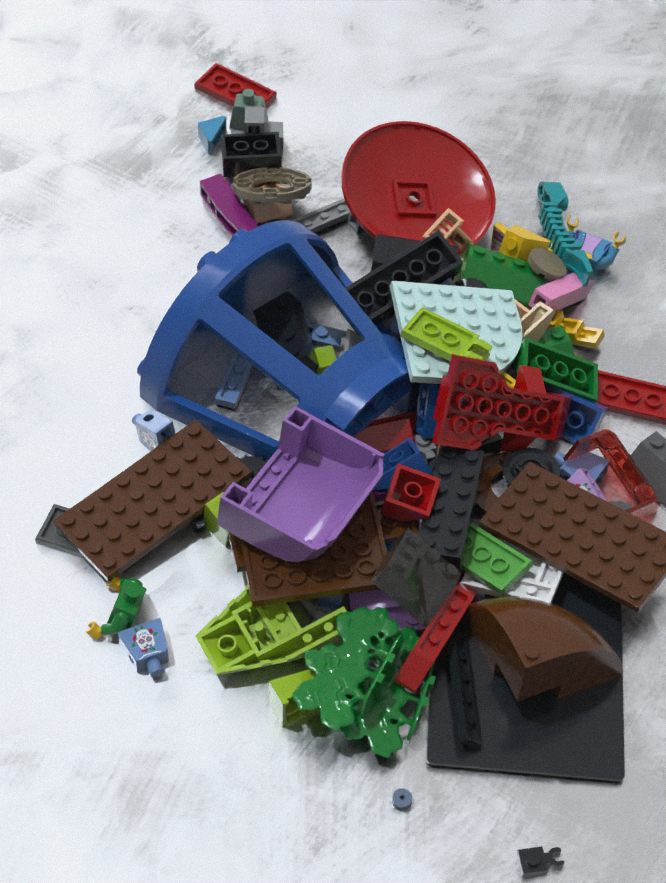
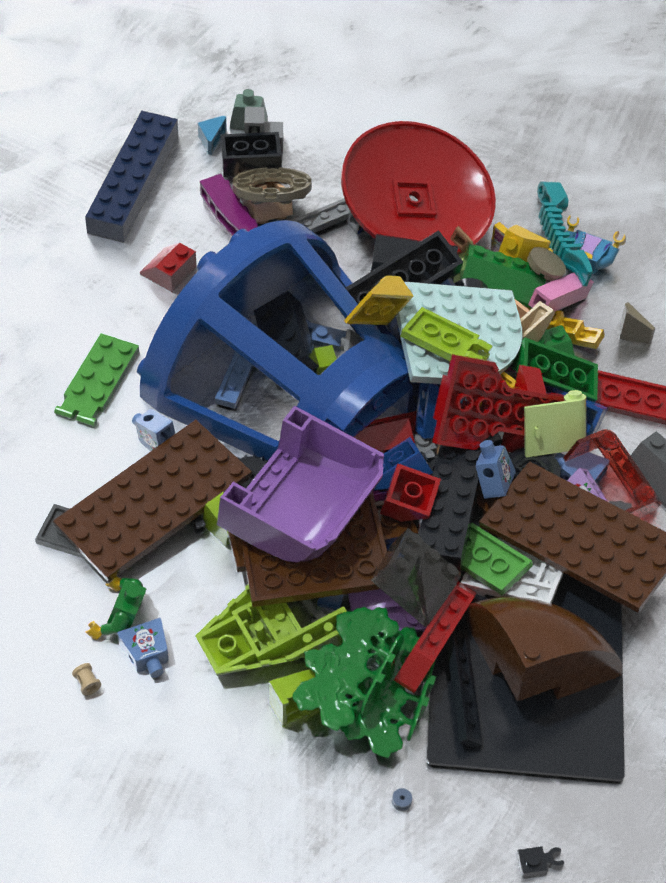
red tile [194,63,277,107] -> none
light nougat slope [422,208,464,241] -> none
none -> bright green hinge [54,333,139,427]
none -> tan bush [72,663,102,695]
none -> dark blue brick [85,110,179,242]
none -> red slope [140,243,197,292]
none -> yellow slope [344,276,414,325]
none -> medium blue torso [476,440,516,498]
none -> yellowish green door [524,390,586,457]
none -> dark tan slope [620,302,656,343]

